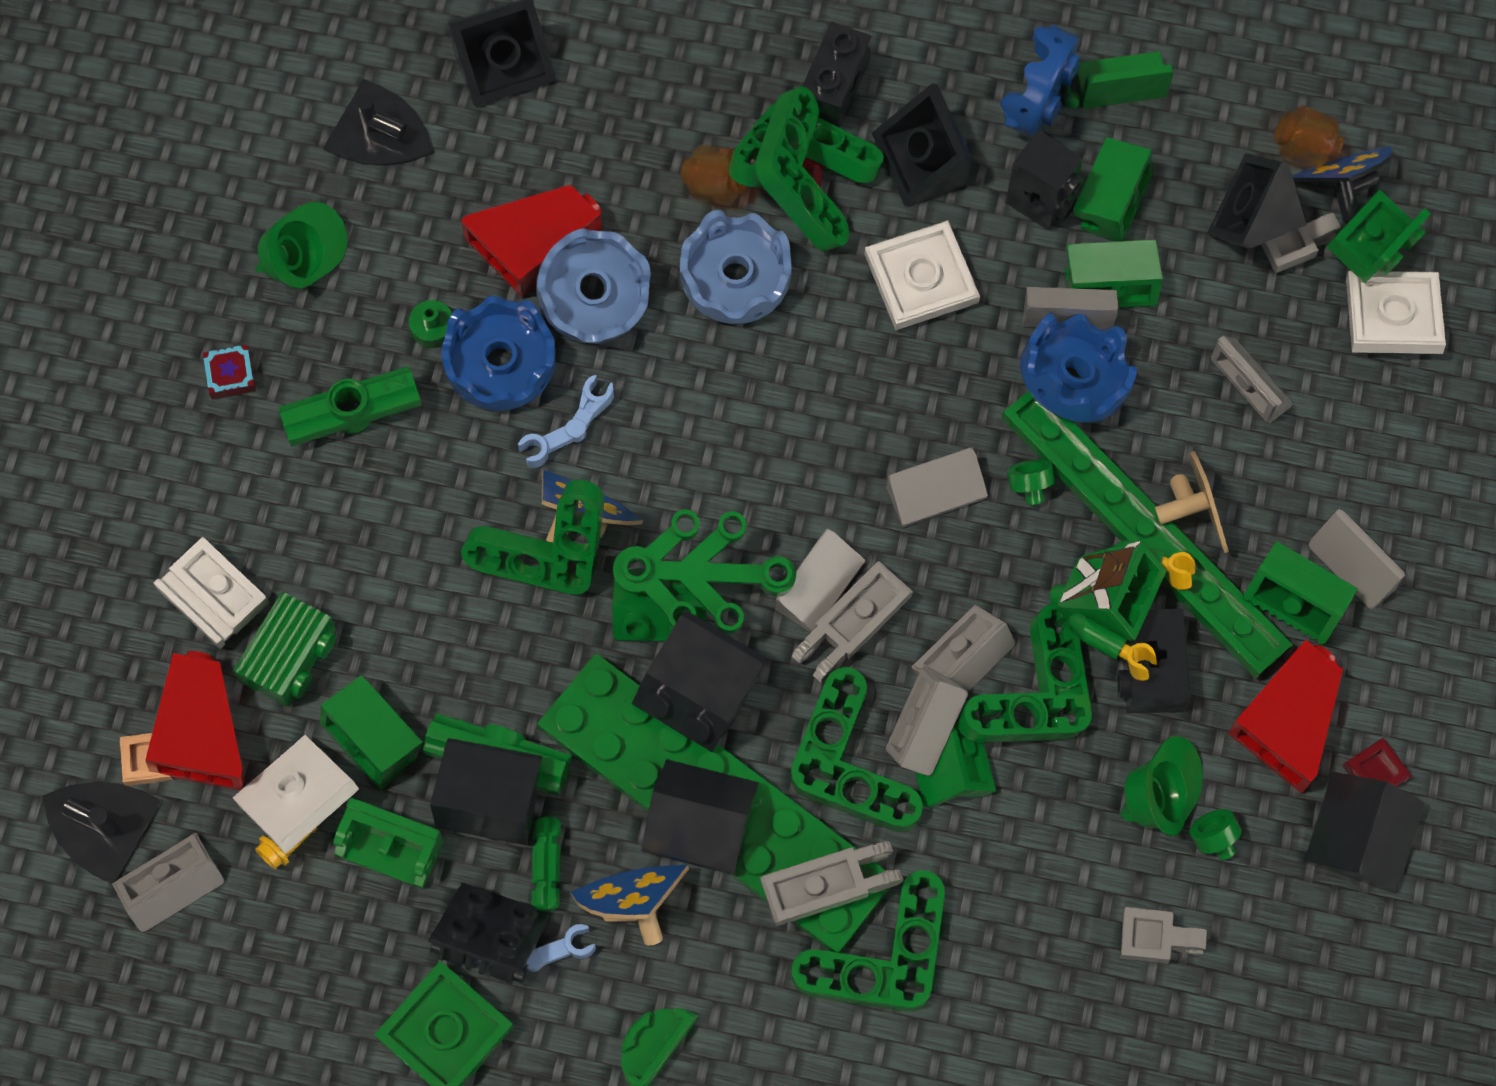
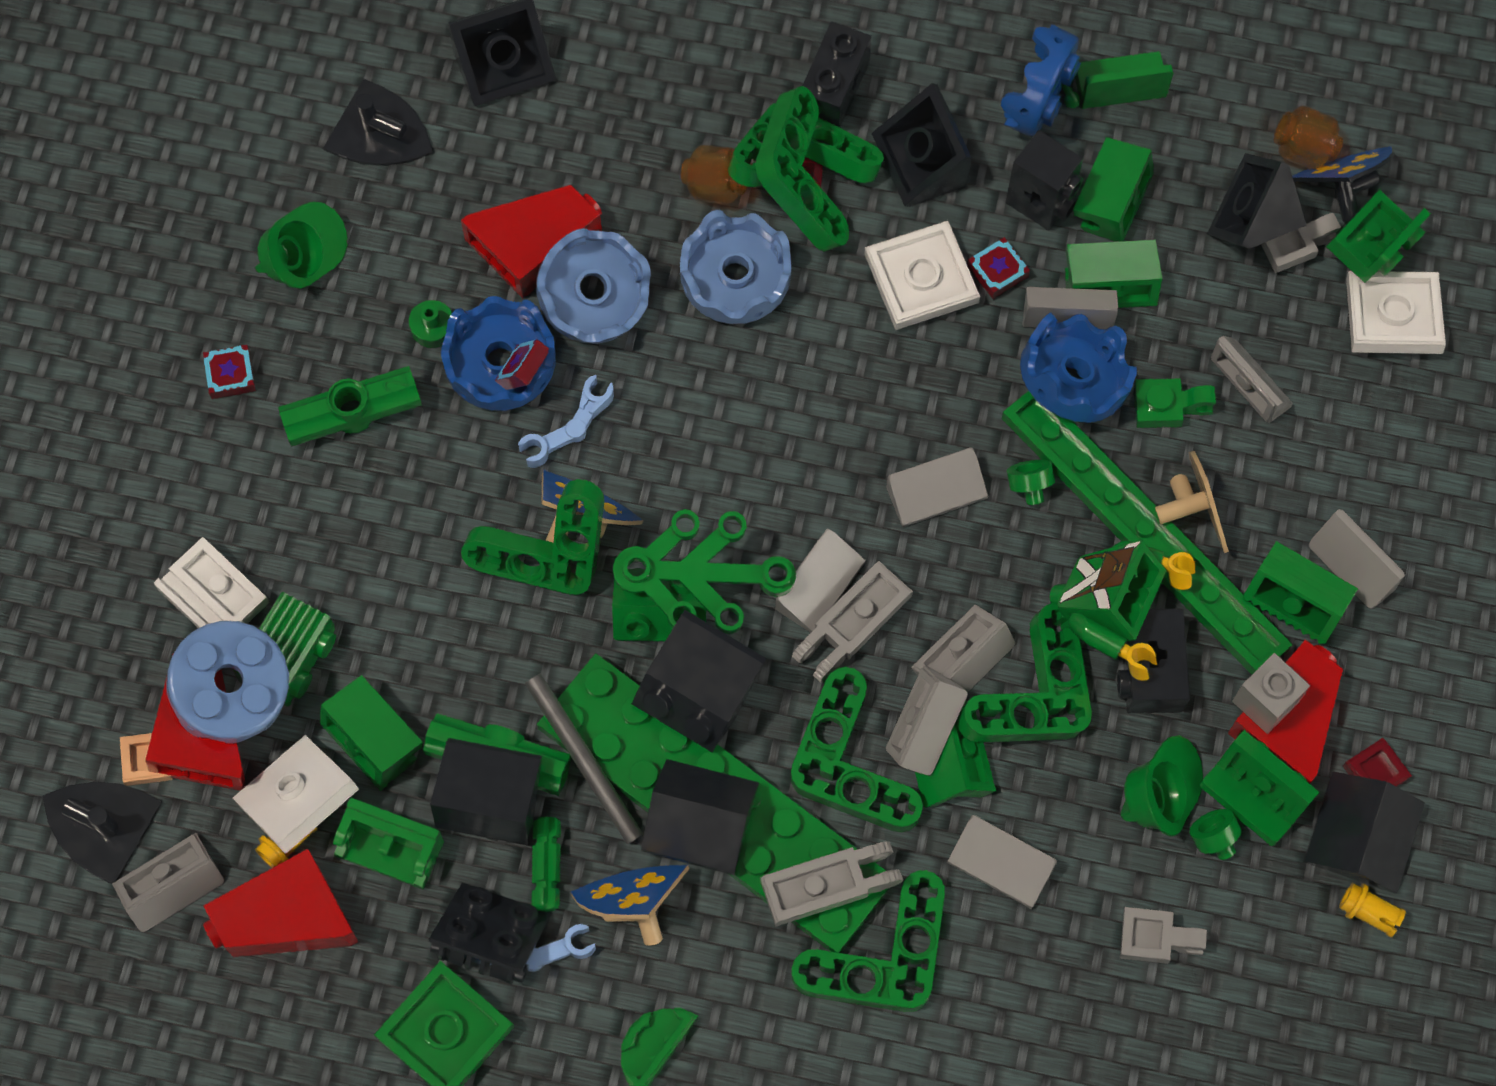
none -> medium blue plate [166,621,289,743]
none -> red slope [203,849,358,957]
none -> dark red tile [494,339,549,390]
none -> flat silver bar [524,673,643,844]
none -> light grey slope [947,815,1057,909]
none -> dark red tile [967,237,1030,299]
none -> green plate [1134,378,1216,428]
none -> green bracket [1200,730,1319,846]
none -> light grey brick [1232,653,1310,734]
none -> yellow pin [1339,883,1406,938]

